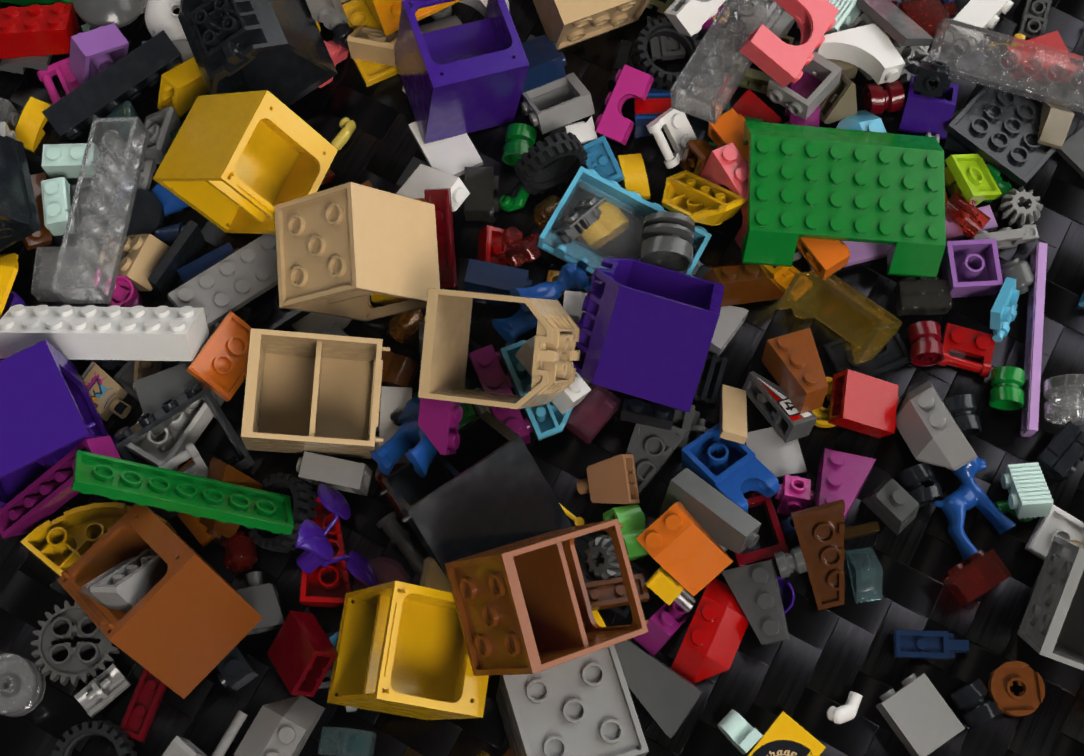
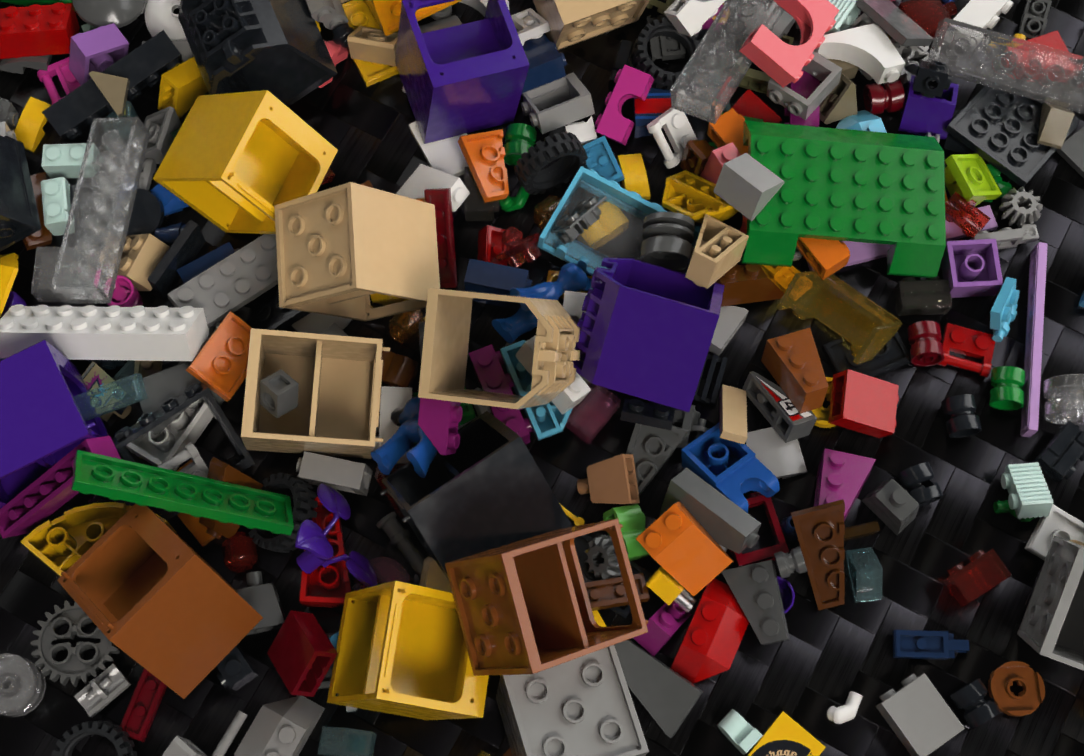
light grey wedge [81,548,168,613] -> none
light yellow arm [331,117,356,150] -> none
dark pink brick [775,474,814,516] -> none
light grey wedge [896,380,978,471] -> none
blue animal [933,457,1016,560] -> none
dark grey head [1000,258,1035,295] -> none
none -> clear light blue tile [73,373,148,421]
none -> dark tan slope [88,71,130,118]
none -> dark grey brick [260,369,299,418]
none -> orange wing [458,129,509,203]
none -> white plate [511,8,550,46]
none -> tan wedge [685,214,749,289]
none -> light grey slope [713,153,785,222]

